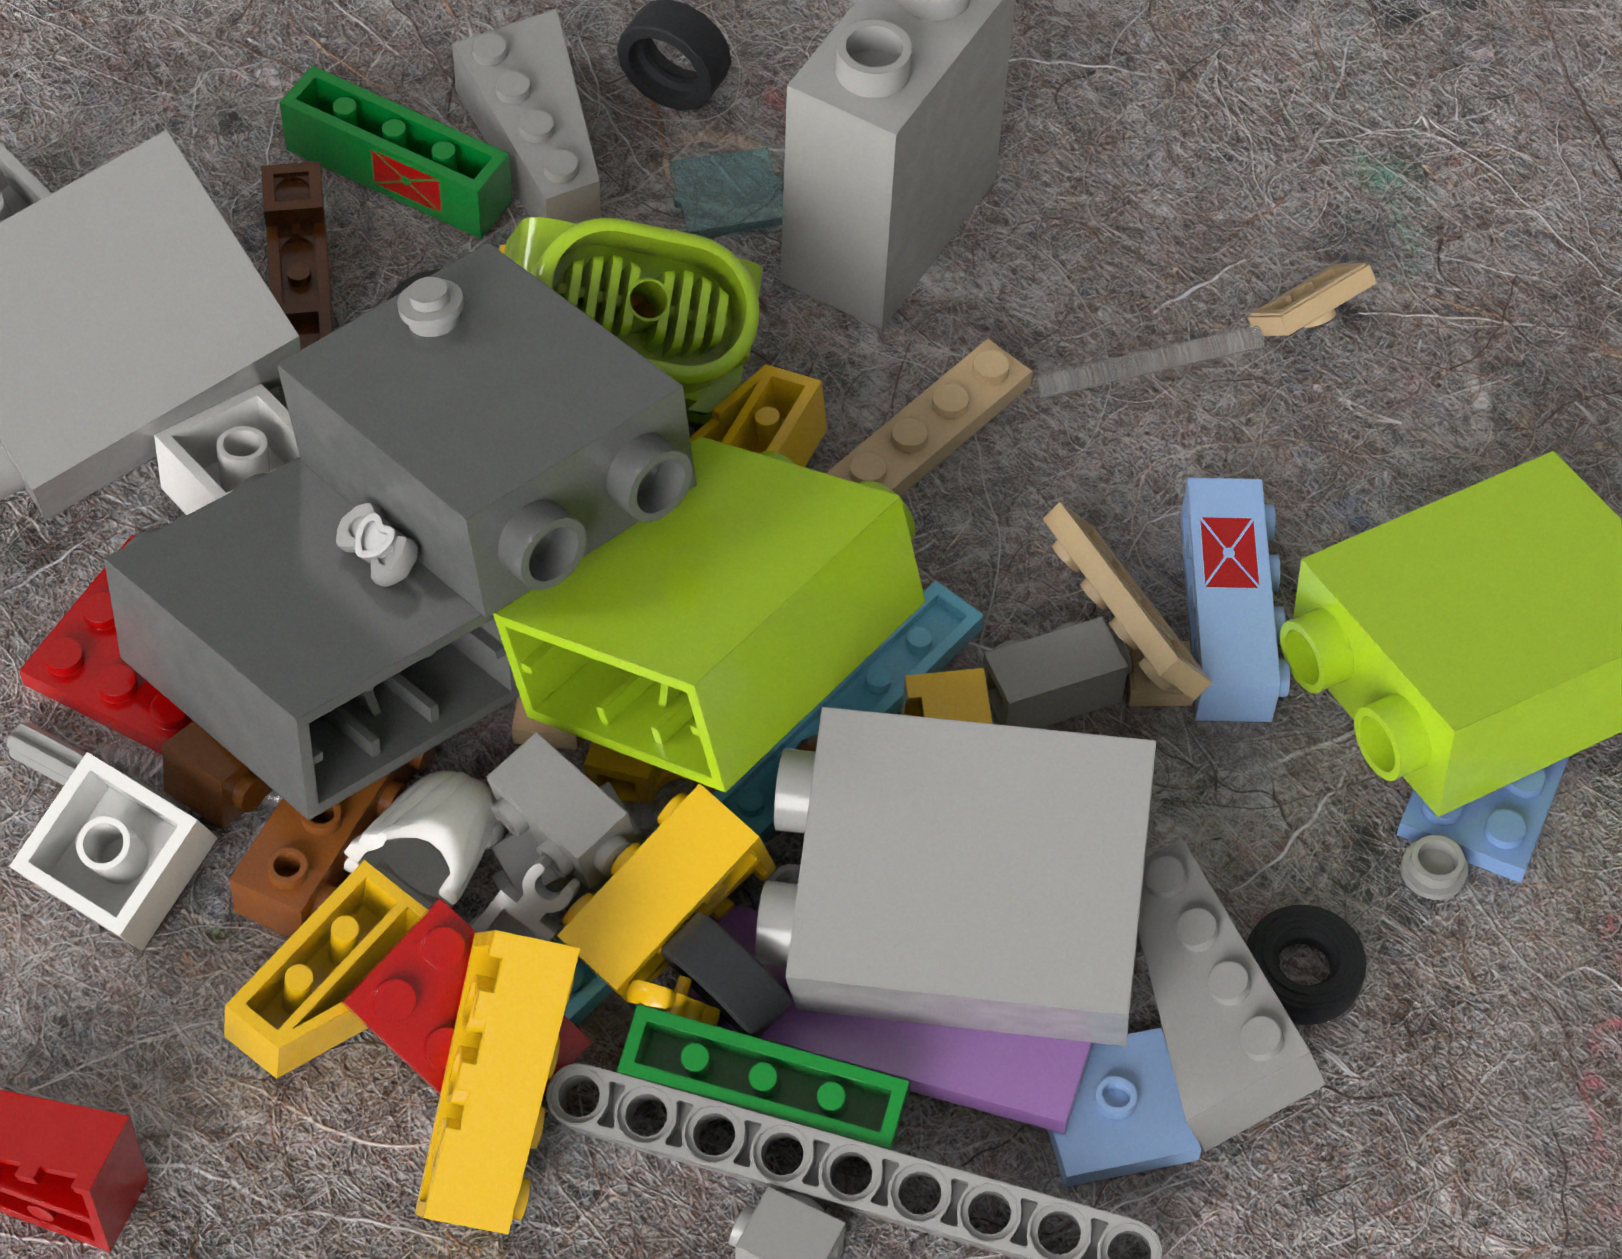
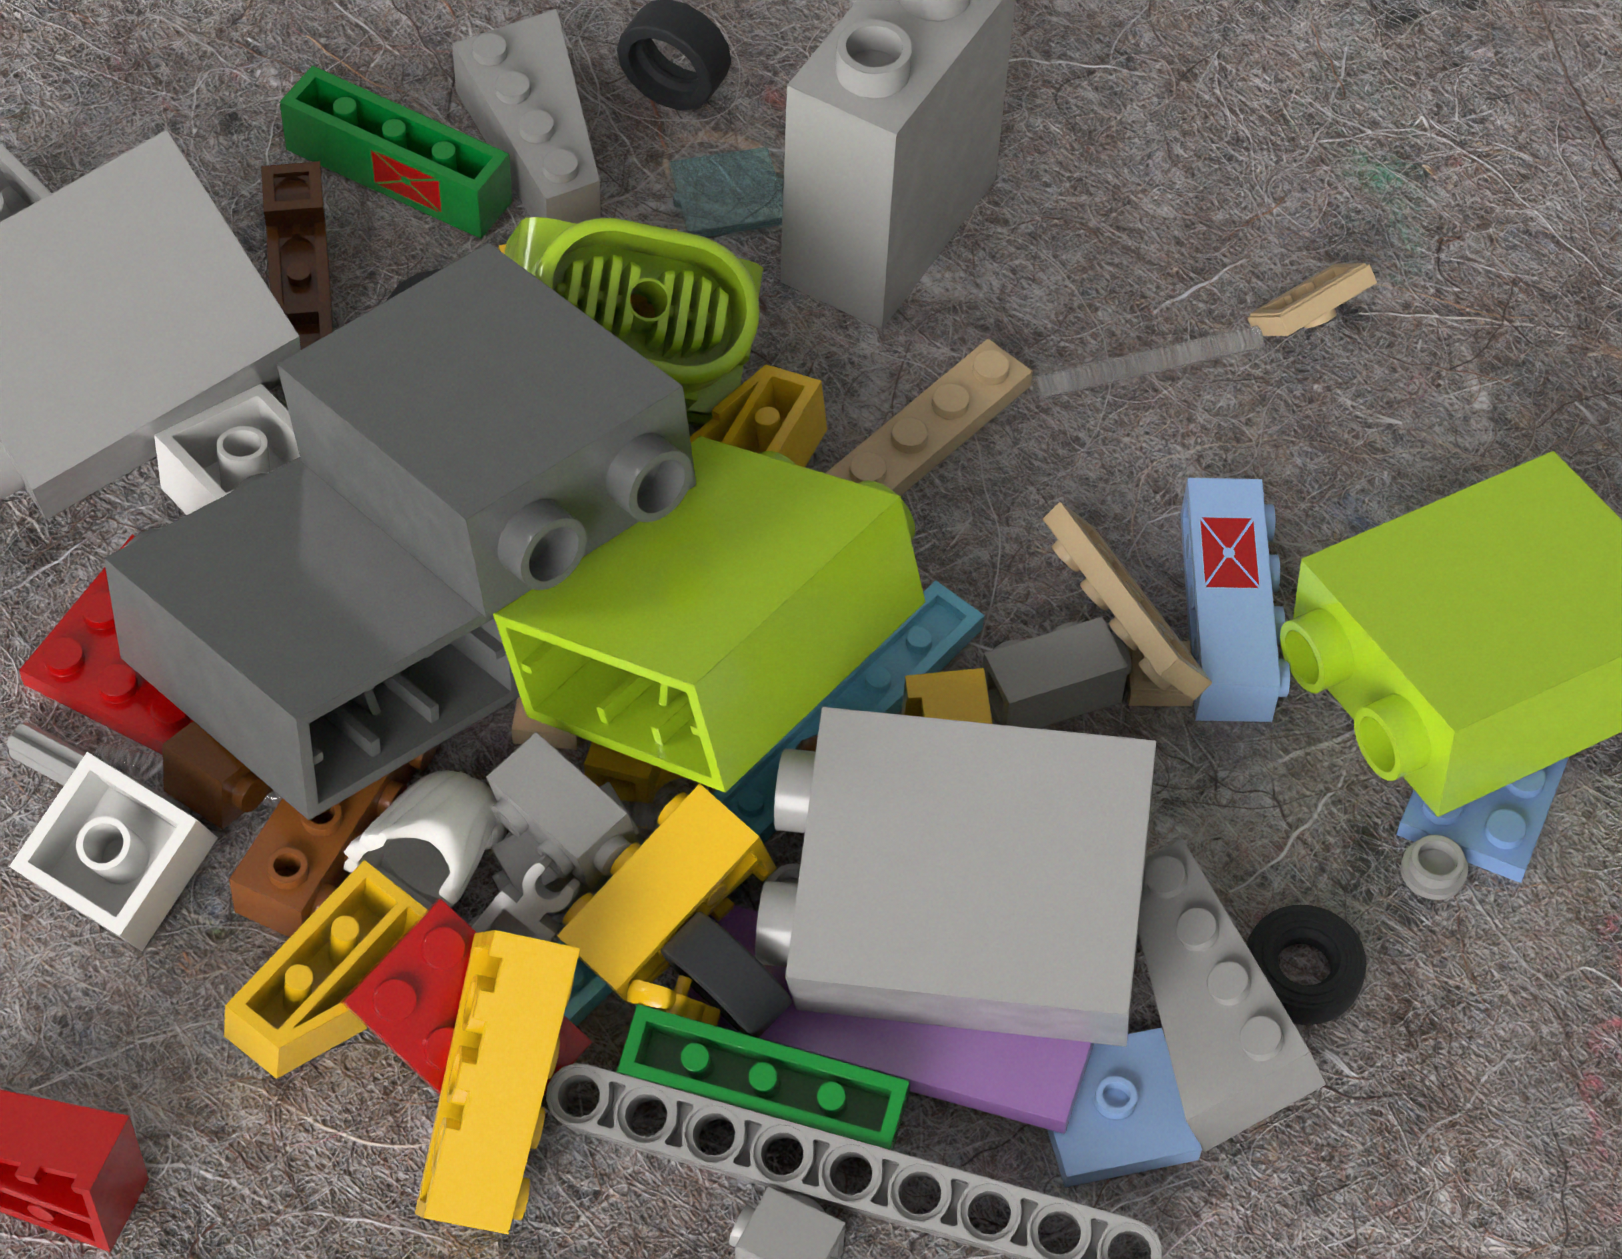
light grey piece [336,503,418,587] -> none
light grey plate [397,277,464,337] -> none

